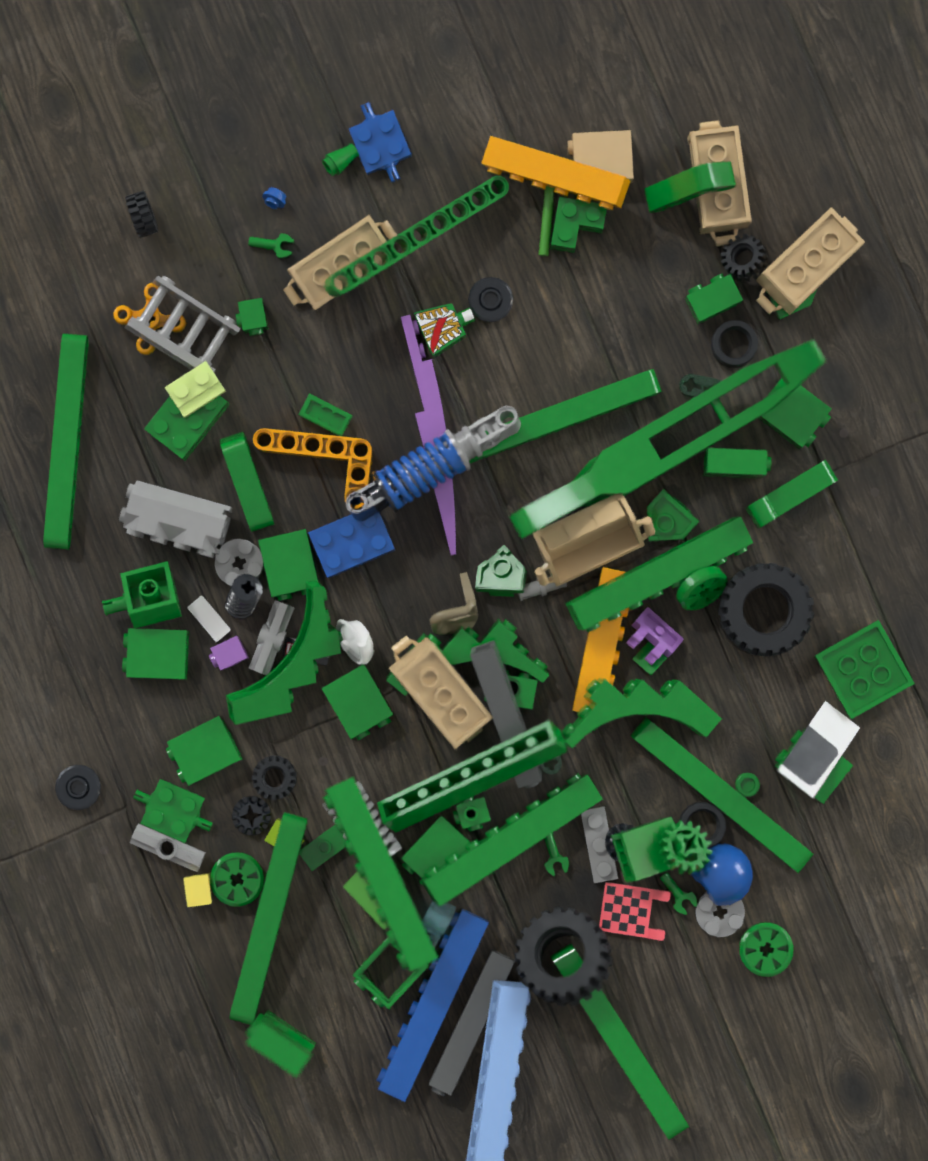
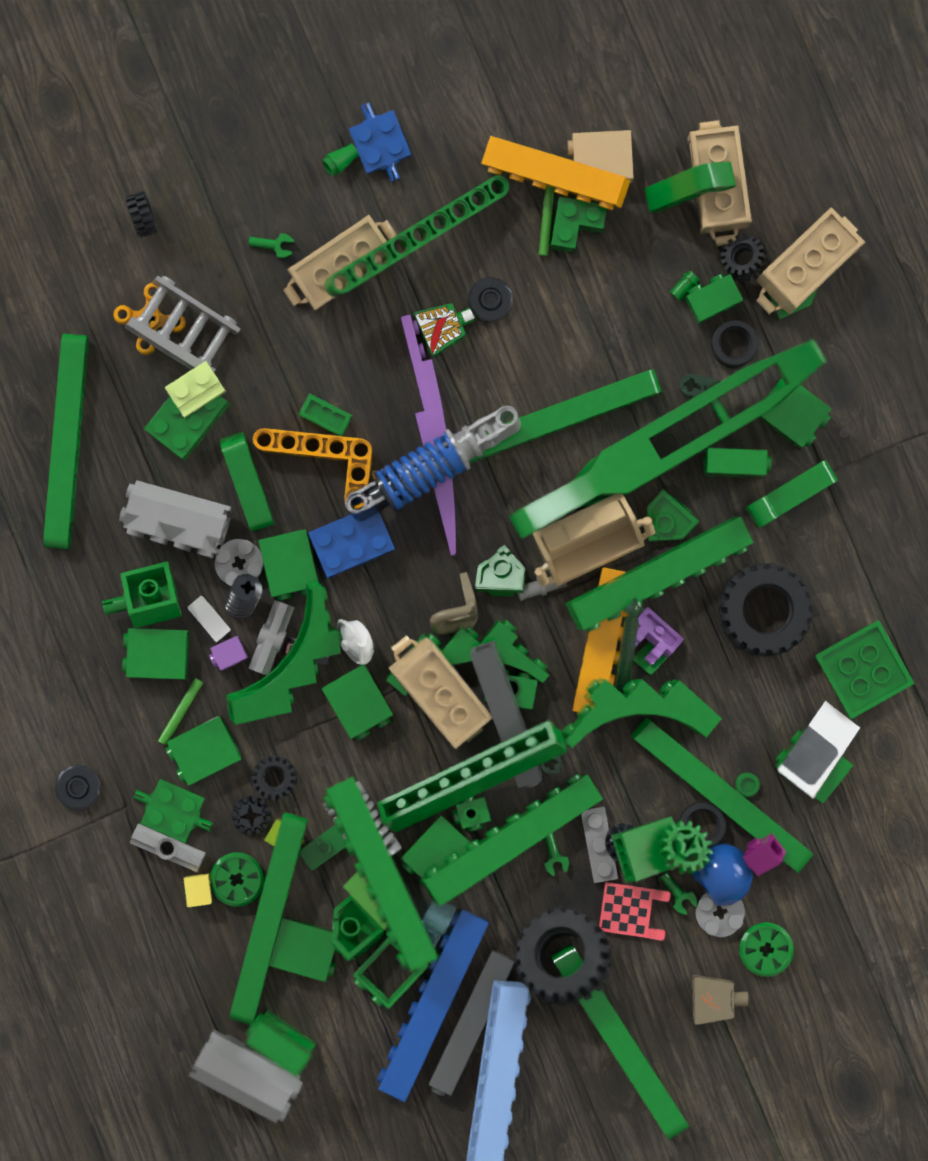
green brick [236,298,269,336] -> none
blue plate [262,187,286,209] -> none
green wheel [676,566,727,611] -> none
none -> bright green bar [158,678,203,745]
none -> light grey brick [189,1030,303,1123]
none -> green brick [269,916,339,982]
none -> green slope [332,895,385,961]
none -> clear green wheel [615,598,644,694]
none -> green pin [669,270,700,302]
none -> dark tan torso [692,975,748,1025]
none -> magenta brick [743,833,786,876]

